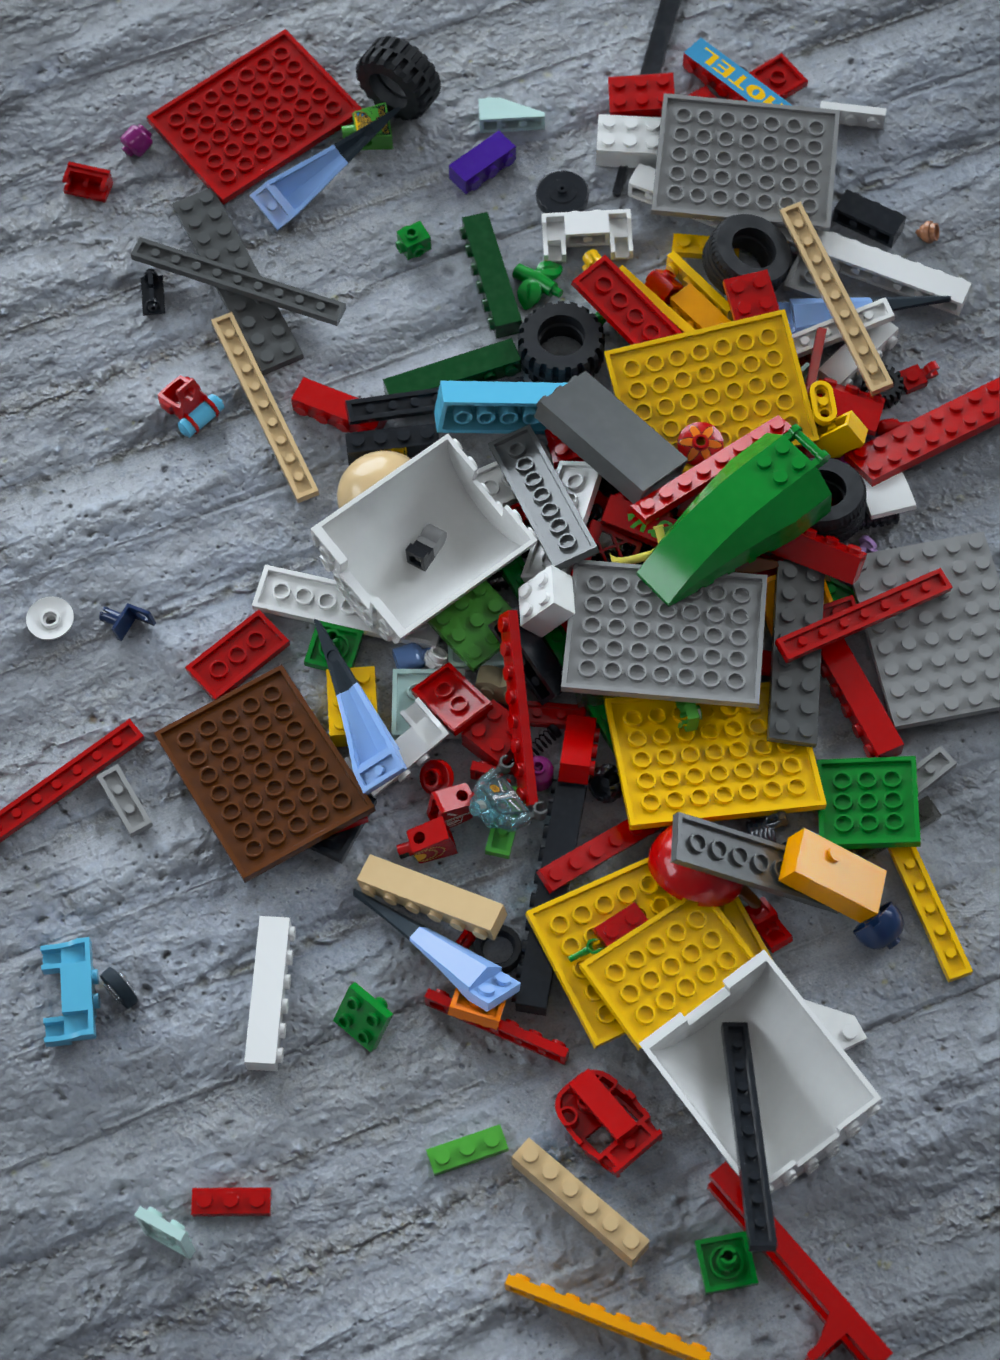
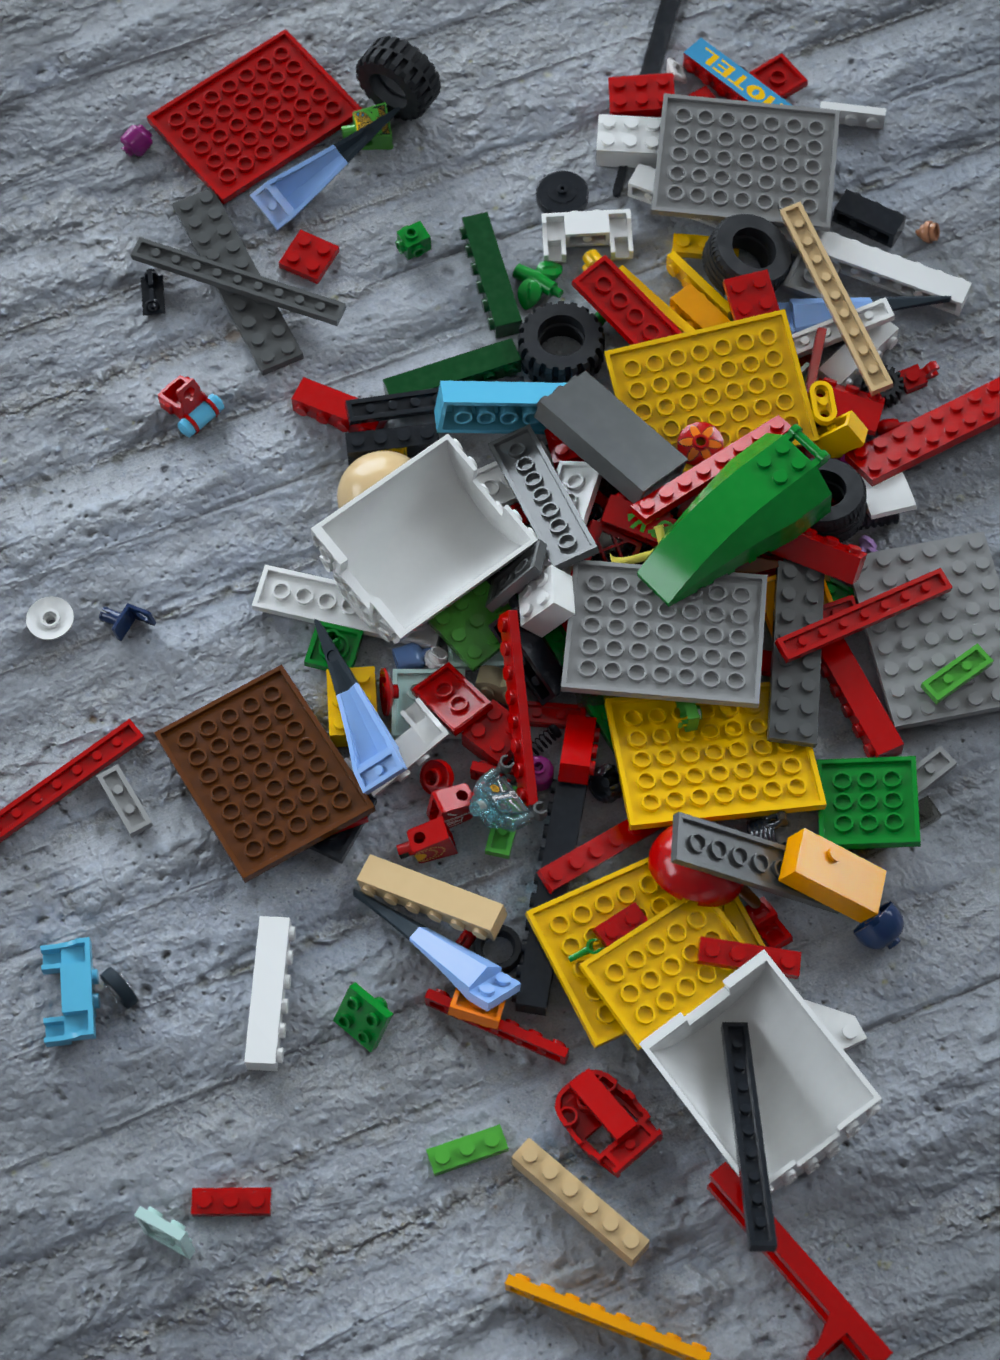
red hinge [62,161,113,203] -> none
red plate [185,610,290,700] -> none
tan plate [211,312,319,503] -> none
leg [405,524,447,571] -> none
dark purple brick [448,130,516,195] -> none
light aqua slope [478,97,545,133] -> none
red brick [645,269,683,305] -> none
green plate [694,1231,759,1295] -> none
yellow plate [888,847,973,983] -> none
none -> red plate [278,229,340,284]
none -> red dish [379,668,399,716]
none -> dark grey plate [485,539,547,612]
none -> white slope [666,58,687,84]
none -> red plate [697,936,801,979]
none -> bright green plate [921,643,993,705]

